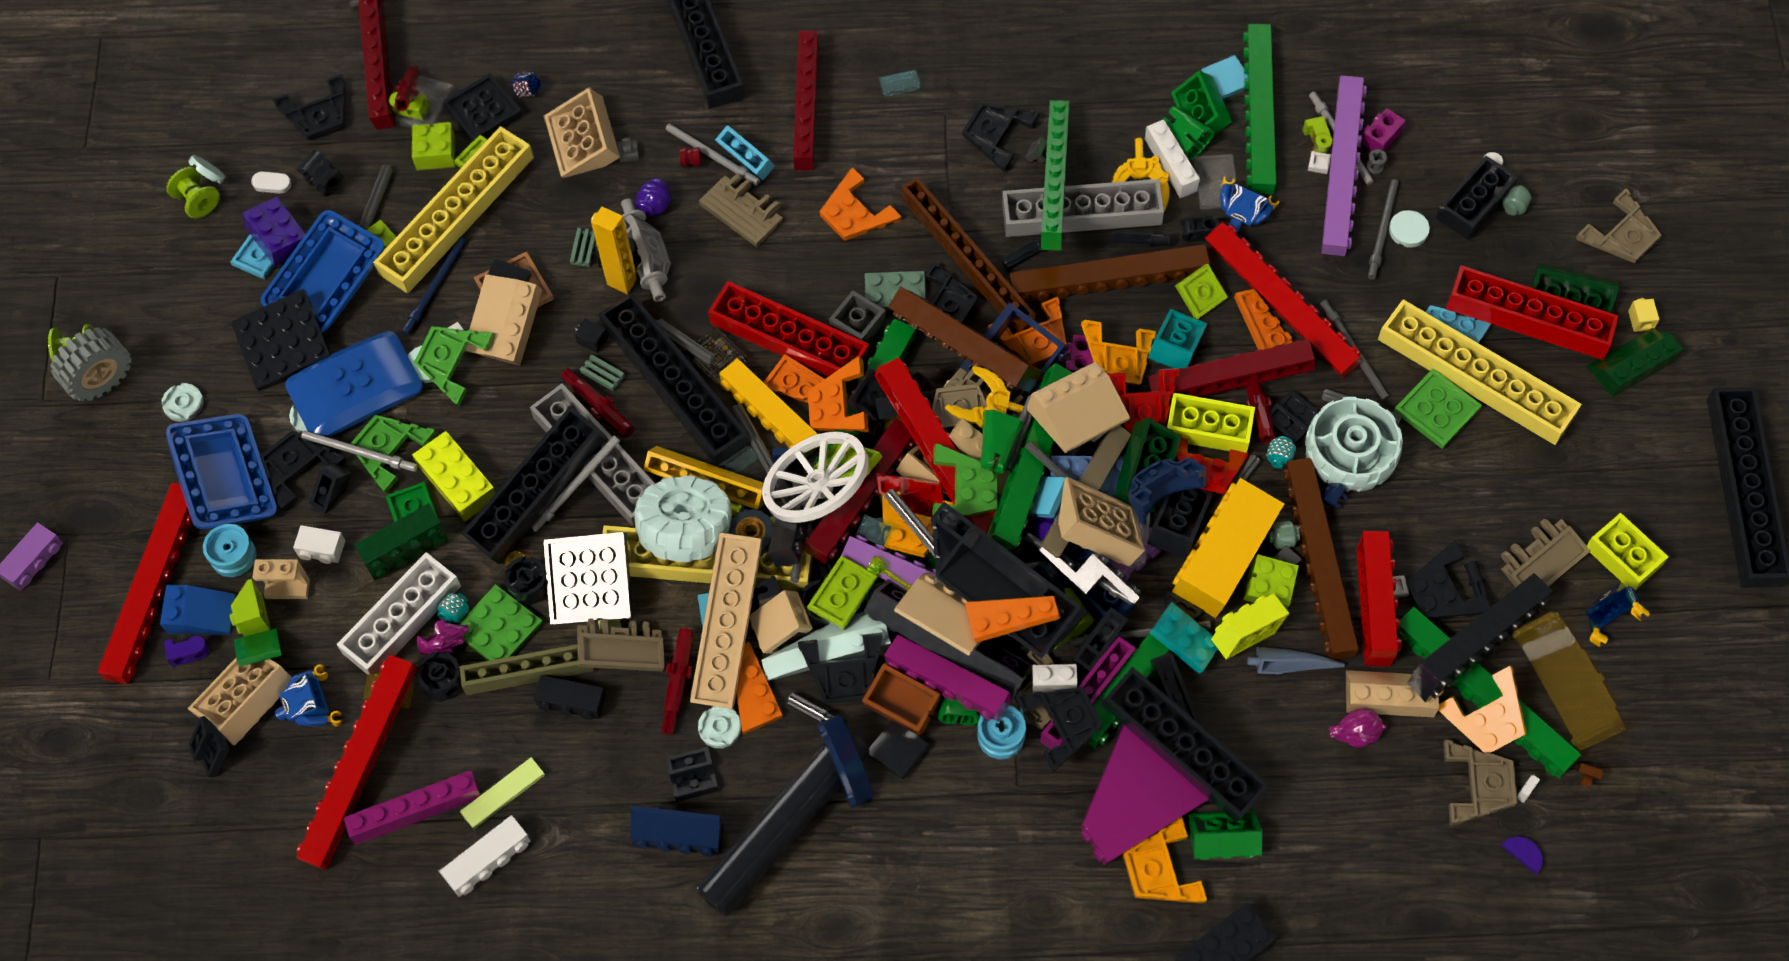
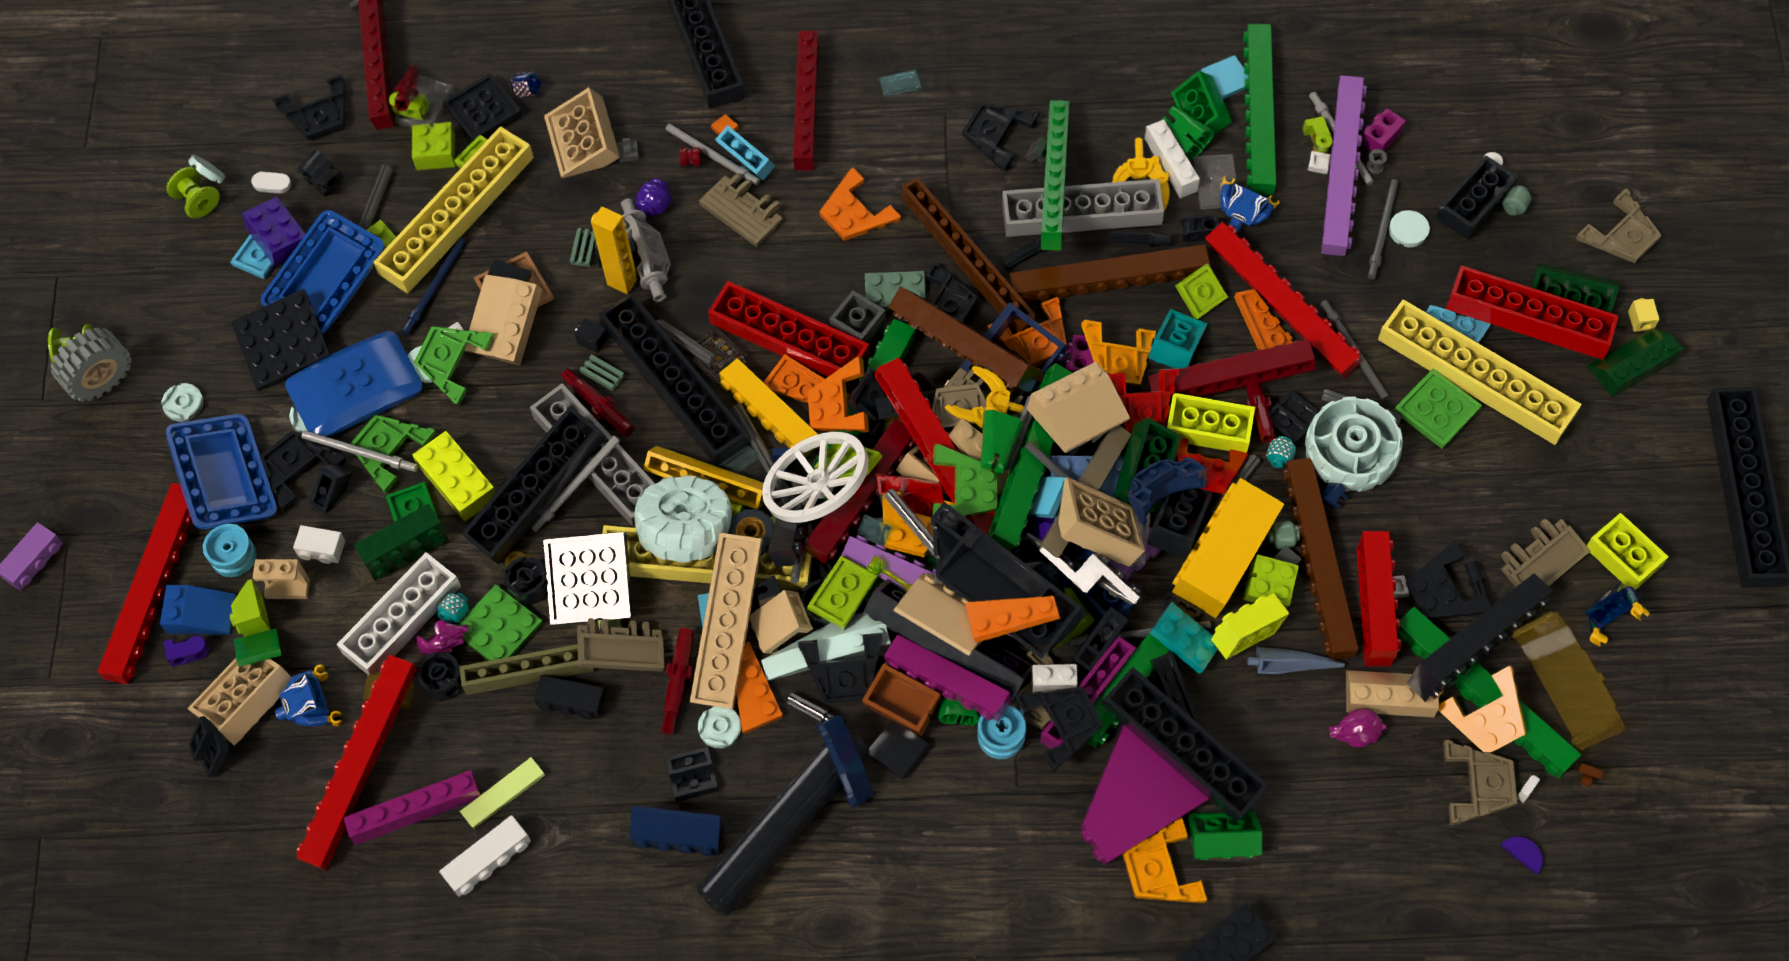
none -> orange tile [711,114,739,135]

